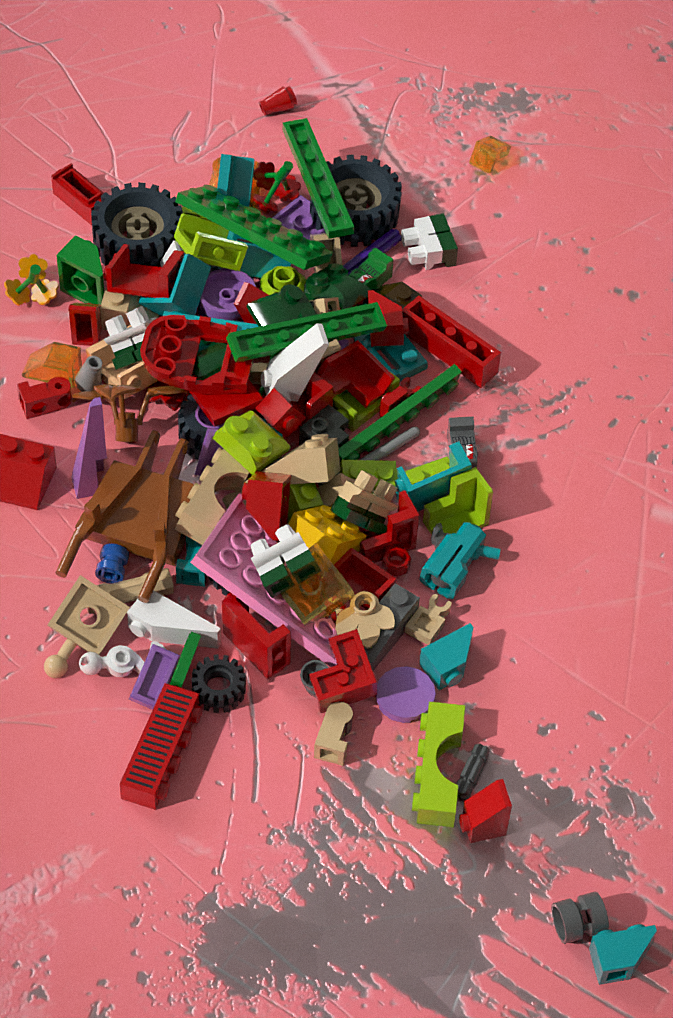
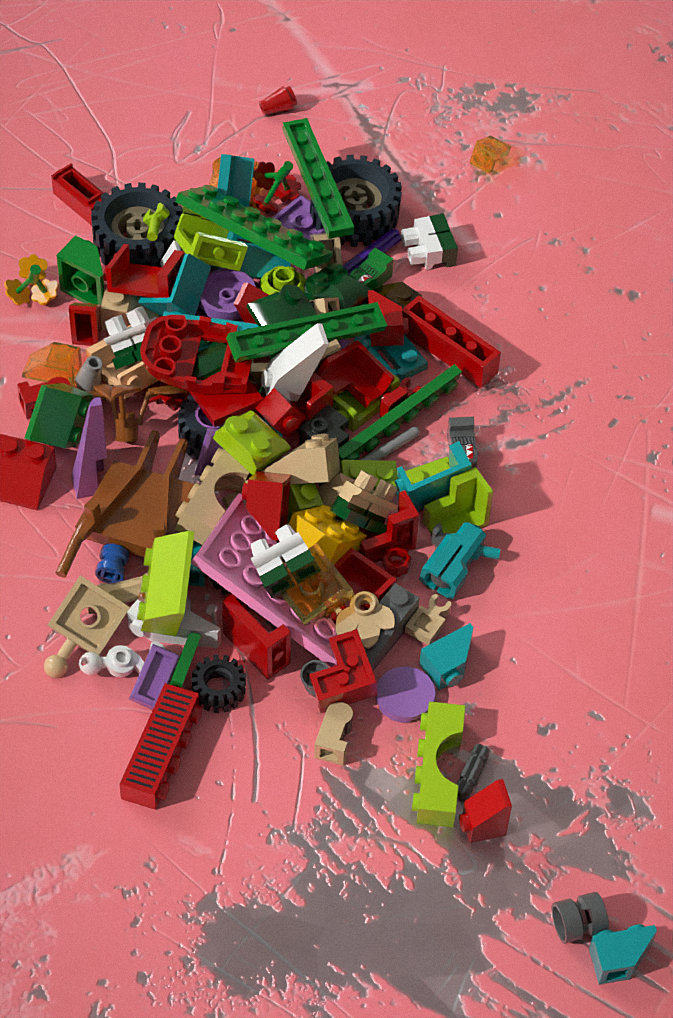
none -> green slope [25,383,93,448]
none -> lime slope [137,531,194,637]
none -> lime bar [143,203,170,241]

